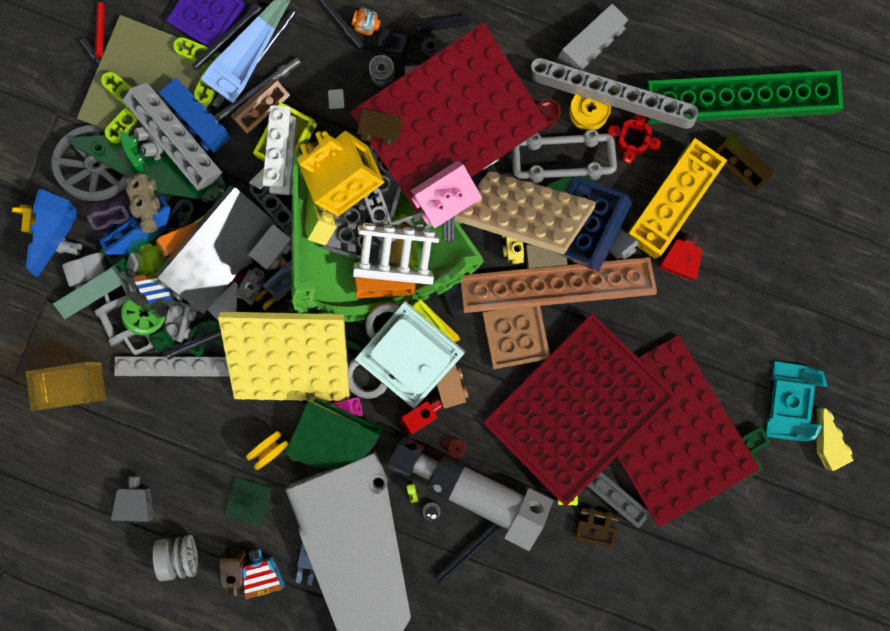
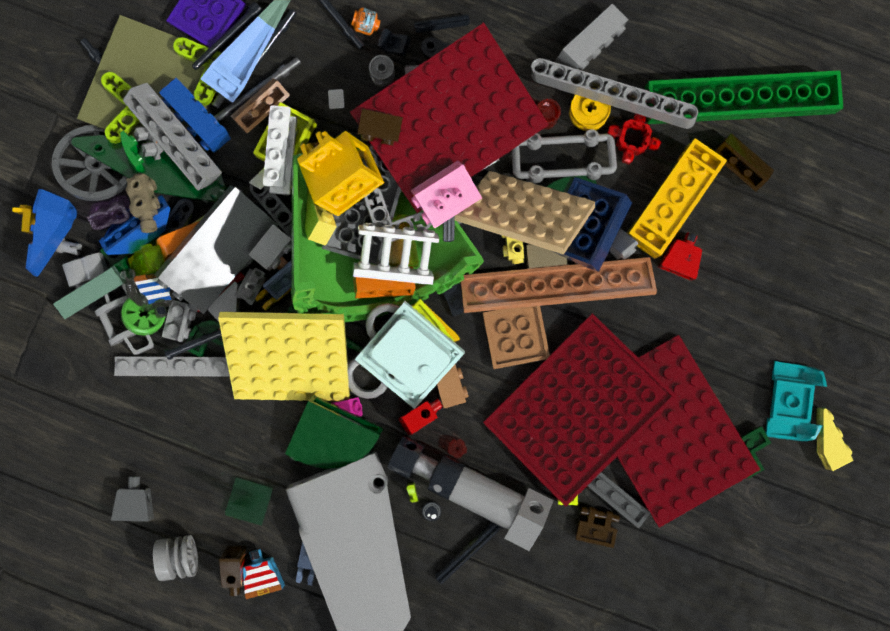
clear yellow container [26,362,106,411] -> none
red bar [95,2,105,58] -> none
light grey piece [126,253,139,274] -> none
dark green plate [148,328,176,353] -> none
yellow wheel [246,431,289,471] -> none

